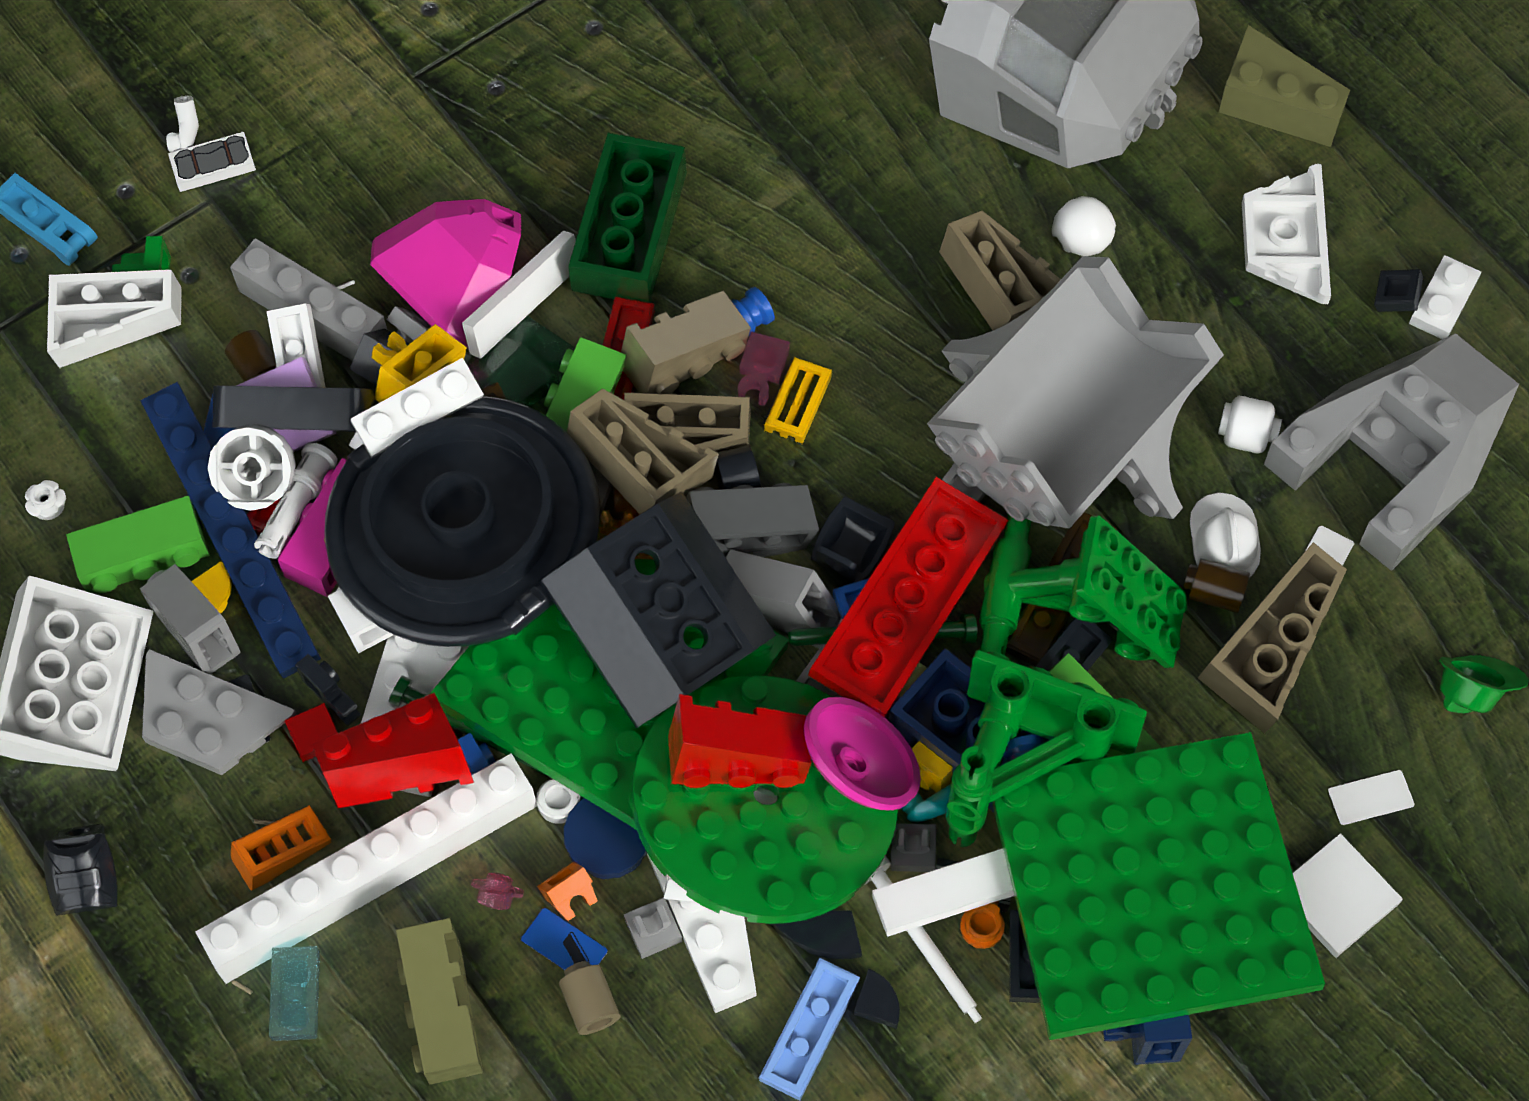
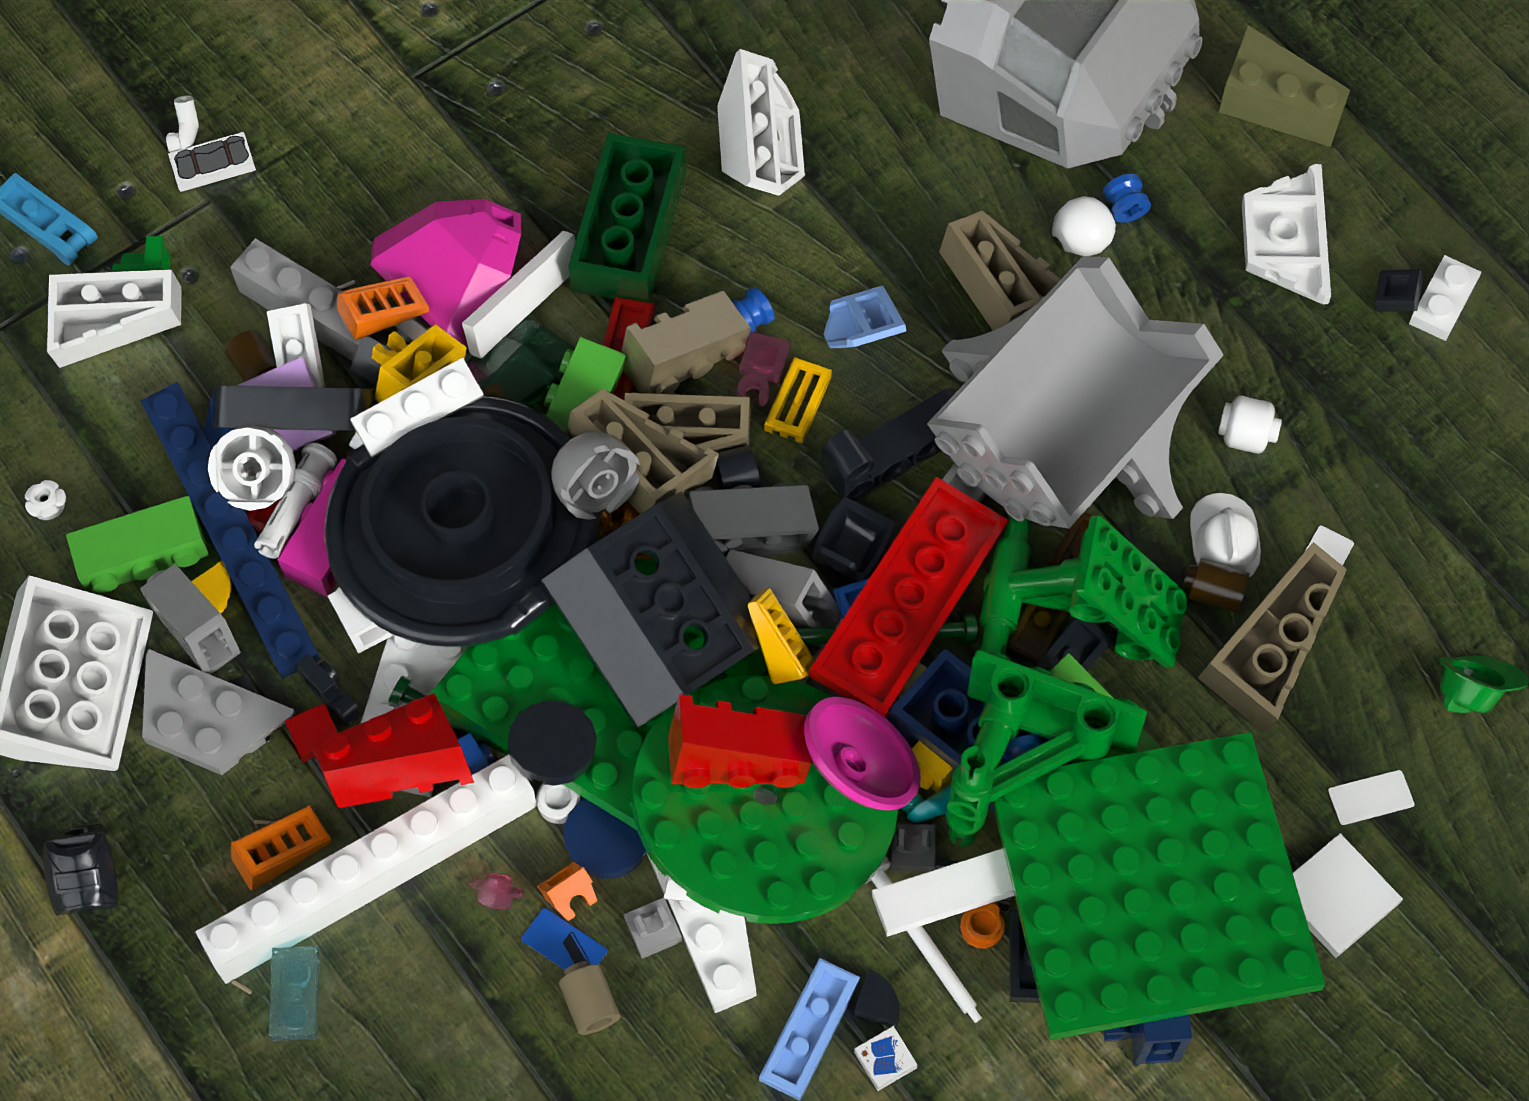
olive wedge [396,918,483,1085] -> none
black tile [770,910,862,959] -> none
light grey wedge [1264,334,1519,571] -> none
none -> orange slope [337,276,429,341]
none -> black tile [508,701,597,786]
none -> light grey cylinder [551,431,640,520]
none -> white wedge [717,49,805,196]
none -> yellow slope [747,588,815,684]
none -> black beam [821,388,956,502]
none -> light blue slope [824,285,906,348]
none -> white tile [854,1026,917,1091]
none -> blue wheel [1103,174,1151,223]

